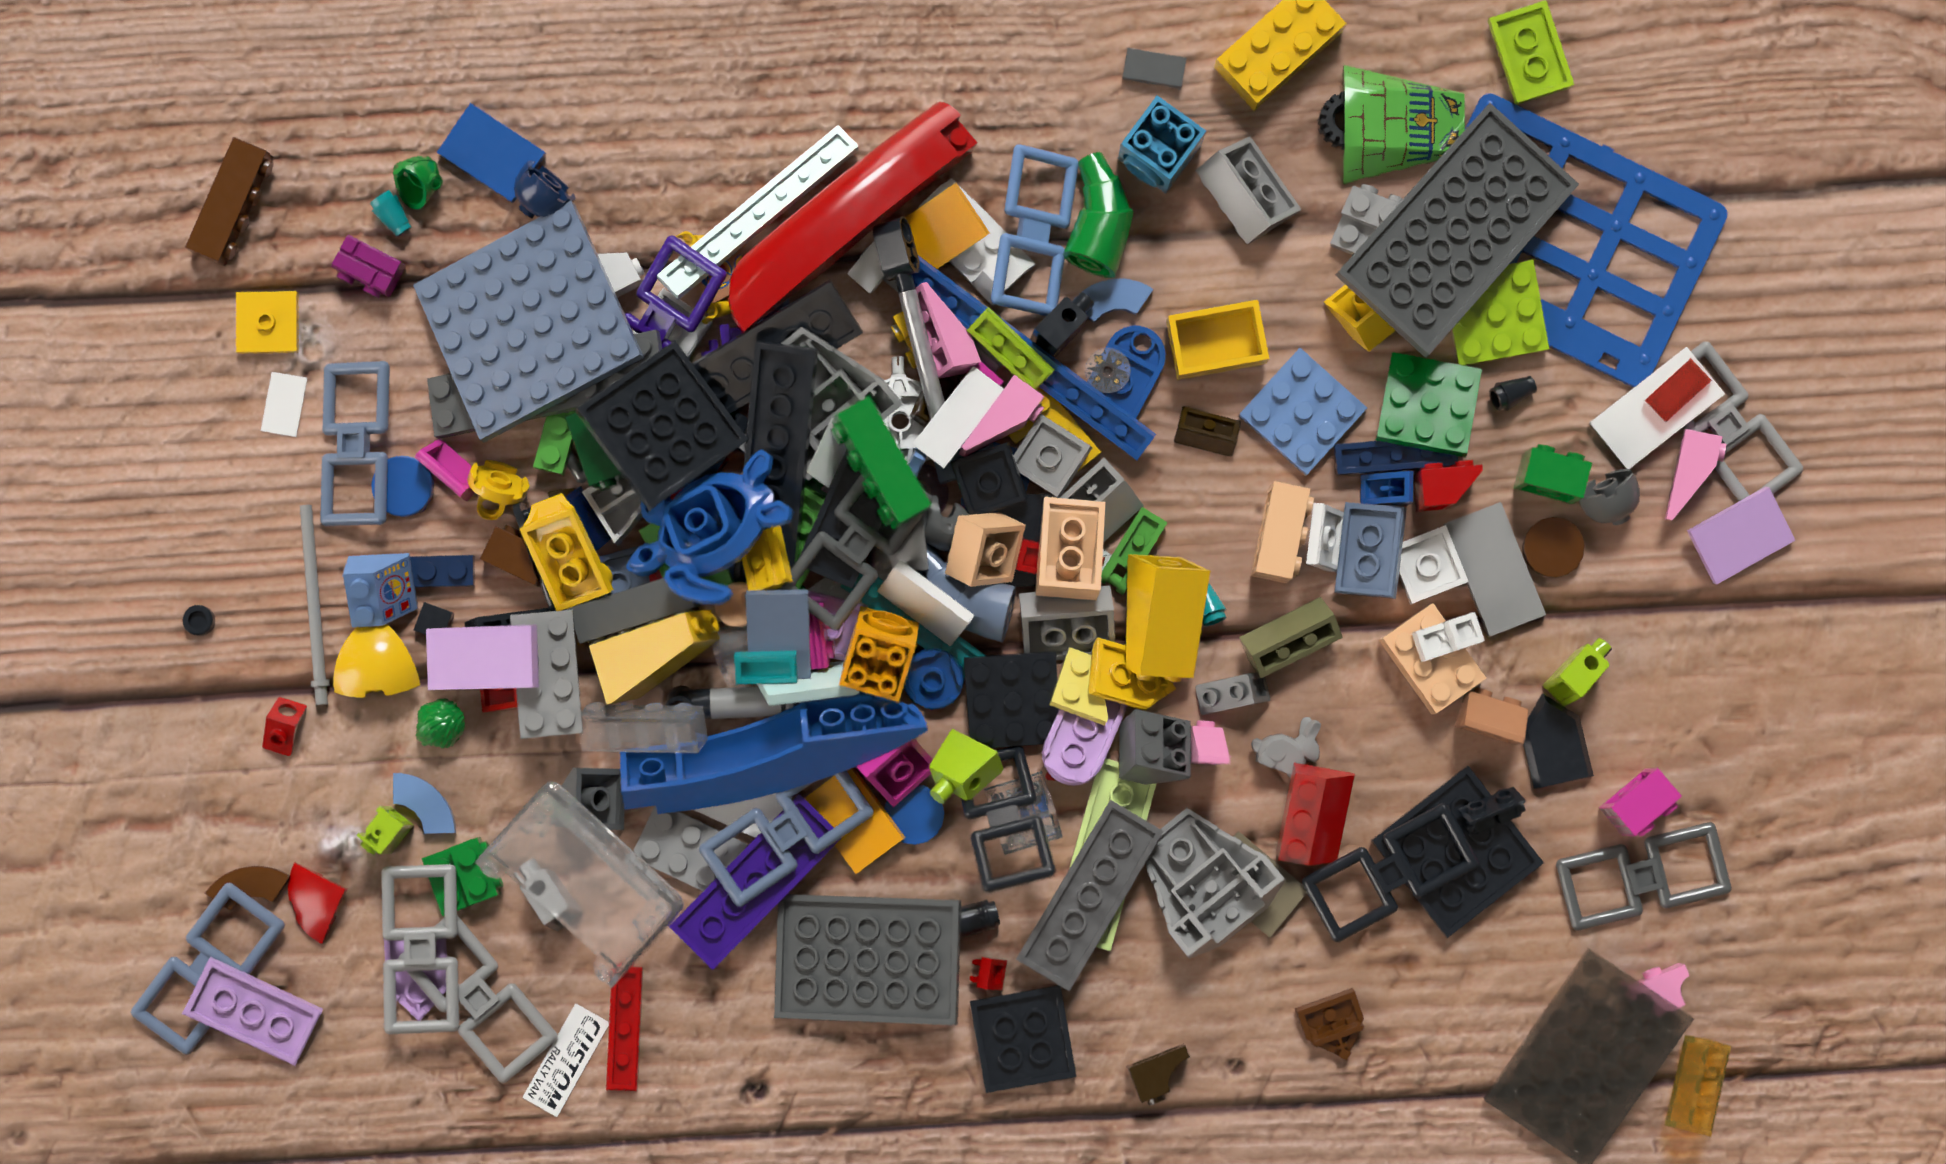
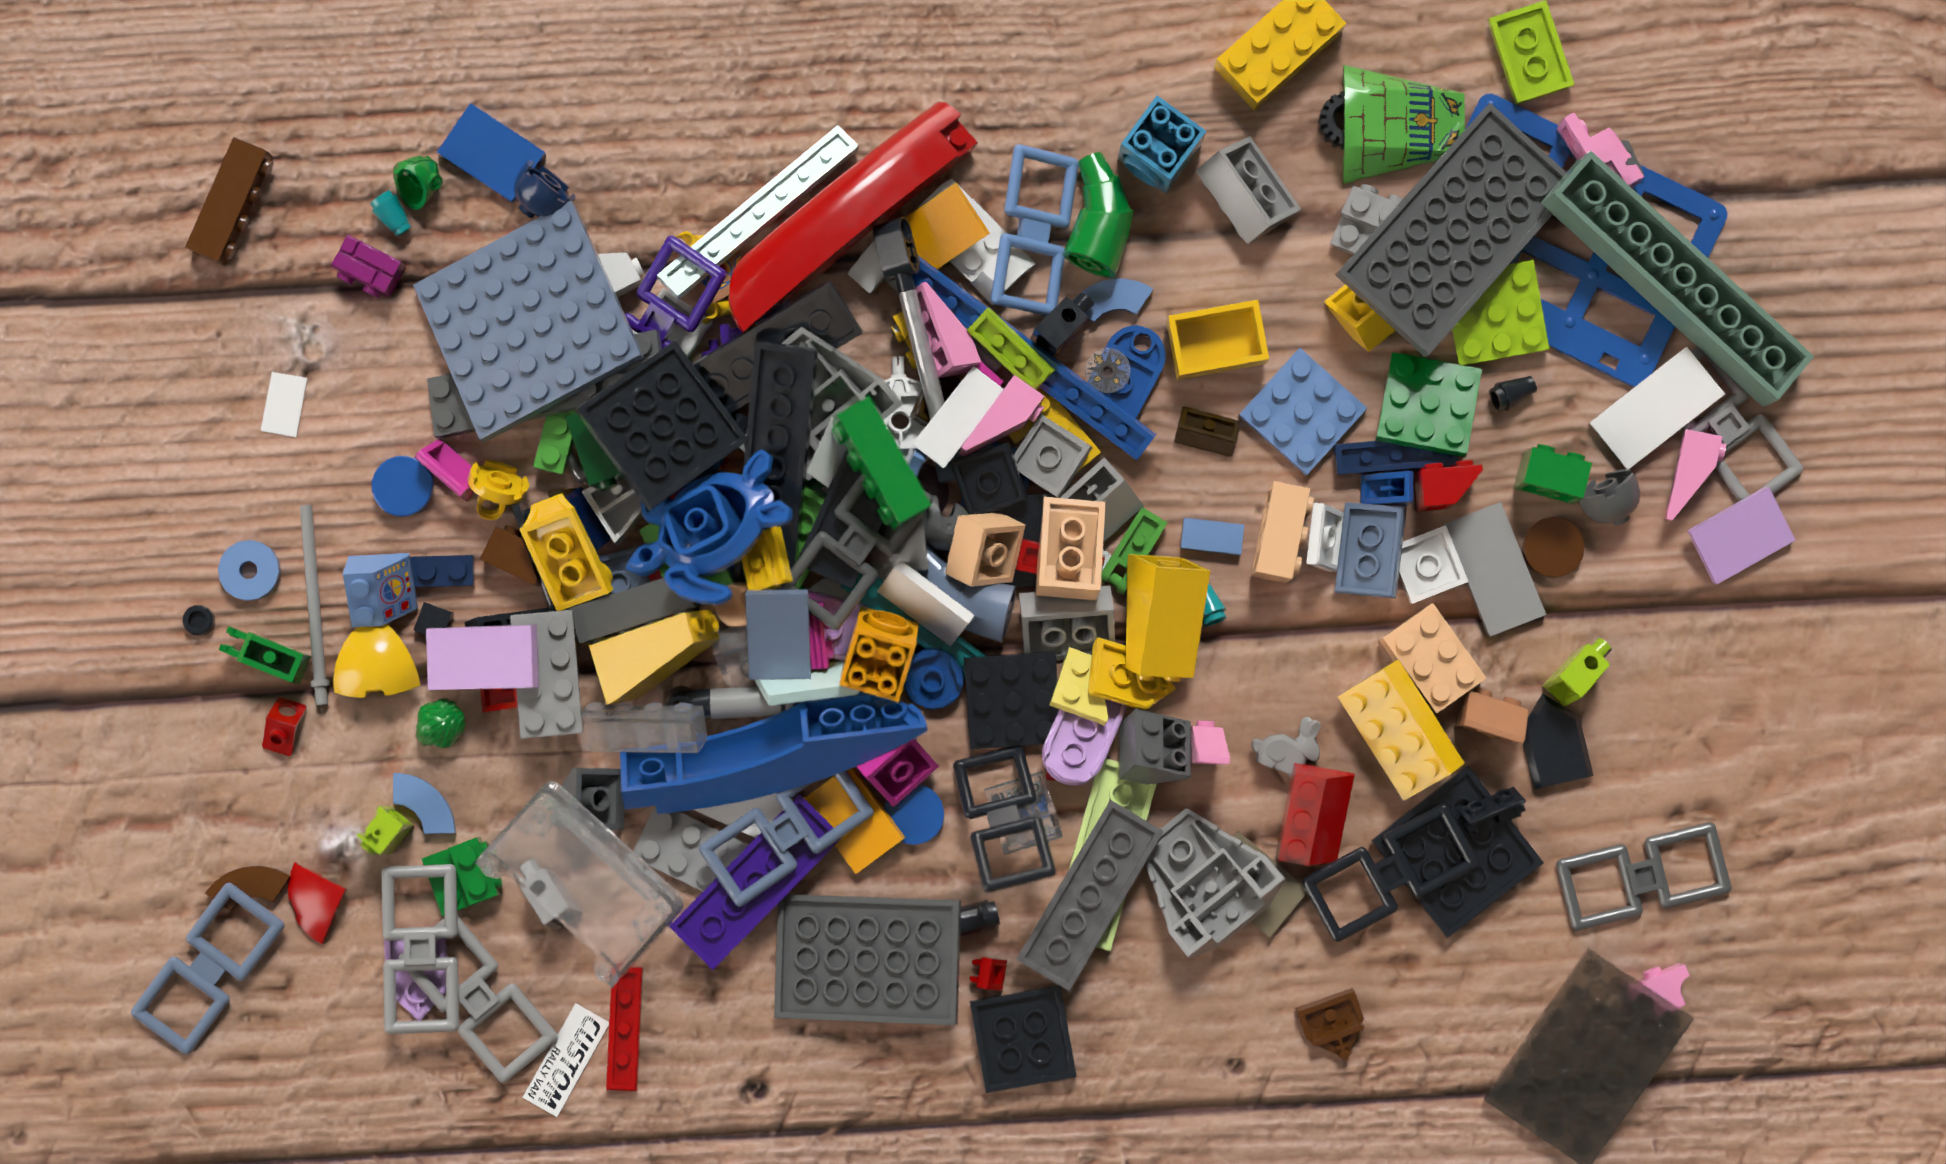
lavender tile [182,957,323,1066] -> none
yellow plate [236,291,299,354] -> none
sand blue bar [320,361,390,526] -> none
teal tile [734,650,798,685] -> none
lime torso [929,729,1004,804] -> none
dark grey tile [1122,48,1187,89] -> none
dark brown arch [1127,1043,1190,1105] -> none
bracket [1195,672,1271,715] -> none
olive brick [1239,597,1343,678] -> none
white slope [1412,612,1485,662] -> none
dark pink brick [1599,768,1682,837] -> none
clear red tile [1644,358,1712,422] -> none
clear yellow brick [1665,1035,1731,1137] -> none
none -> medium blue tile [218,540,281,601]
none -> green hinge [219,626,311,684]
none -> medium blue tile [1180,518,1244,556]
none -> yellow brick [1338,659,1464,801]
none -> sand green brick [1541,150,1814,407]
none -> bright pink plate [1557,113,1644,188]

